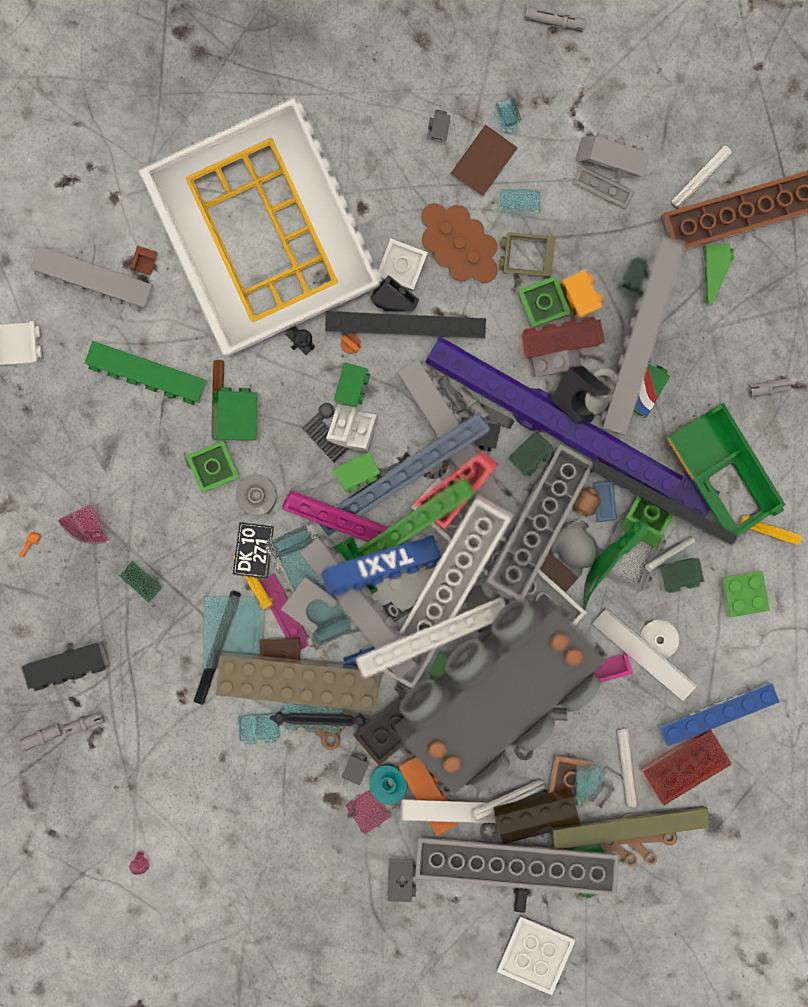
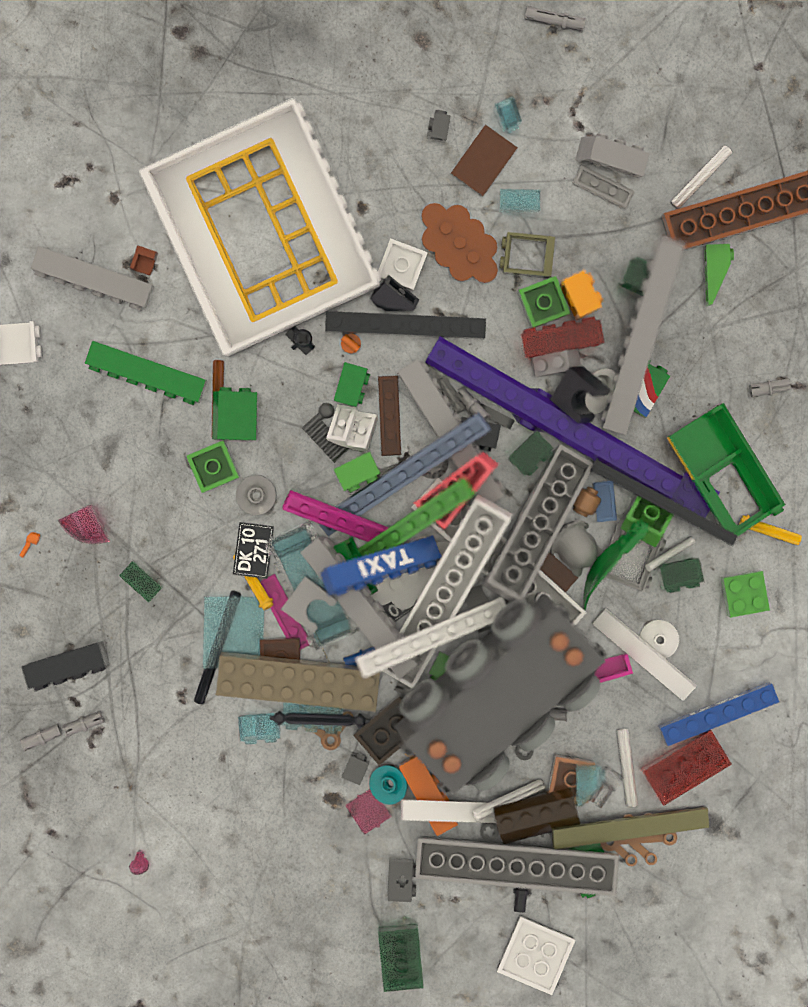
none -> reddish brown tile [378,376,401,456]
none -> clear green brick [378,924,424,992]

